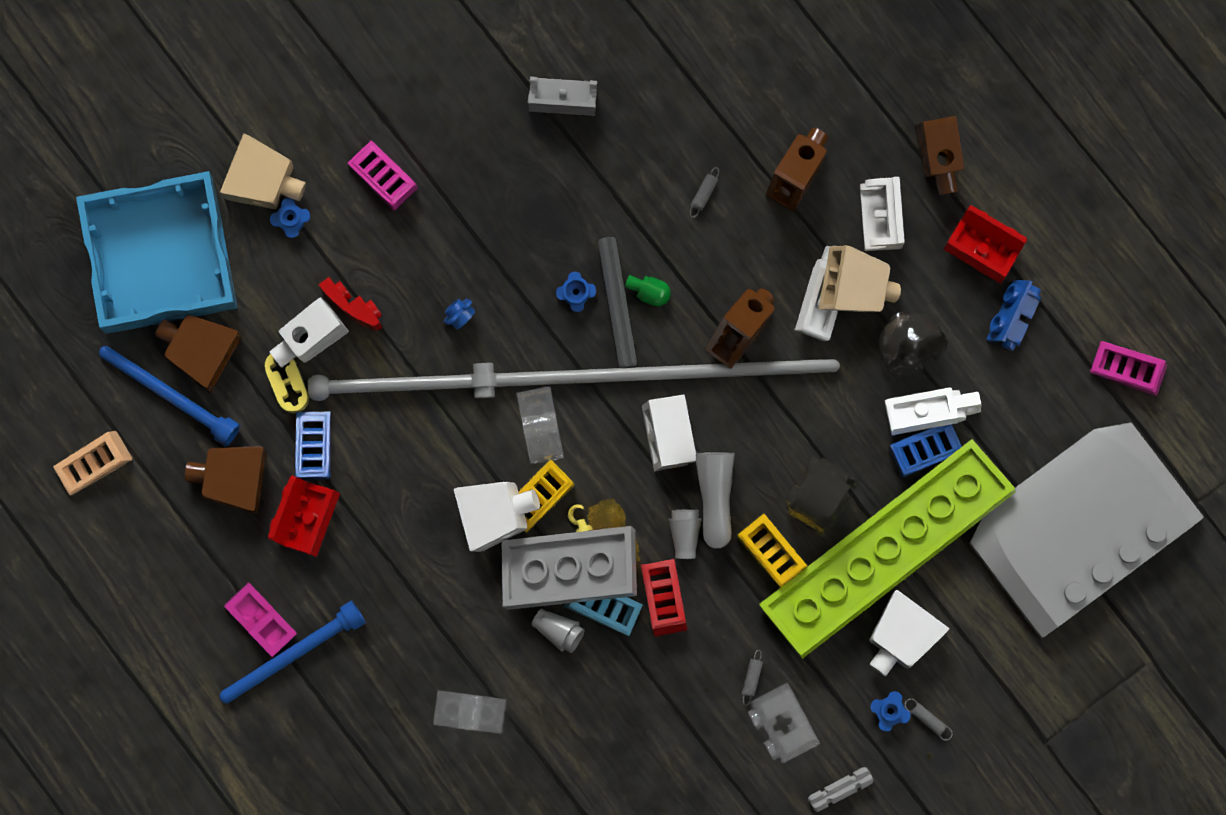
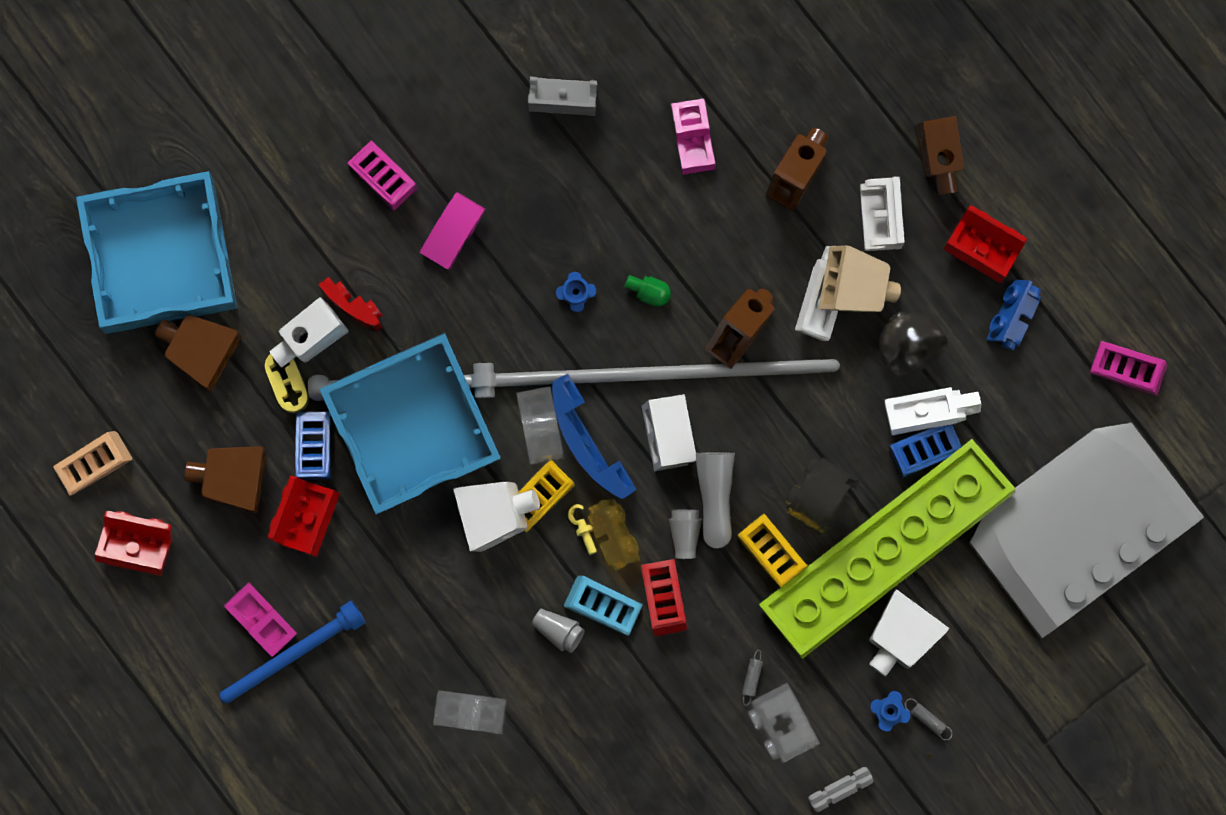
blue piece [99,346,241,447] -> none
tan torso [220,134,306,209] -> none
blue plate [270,198,310,238] -> none
blue plate [443,298,475,330] -> none
light grey plate [502,526,637,610] -> none
dark grey axle [598,237,637,368] -> none
light grey piece [690,167,719,217] -> none
none -> red bracket [95,511,172,576]
none -> dark azure tile [320,333,501,514]
none -> dark pink slope [419,192,486,269]
none -> blue slope [552,374,637,499]
none -> slope [671,99,715,175]

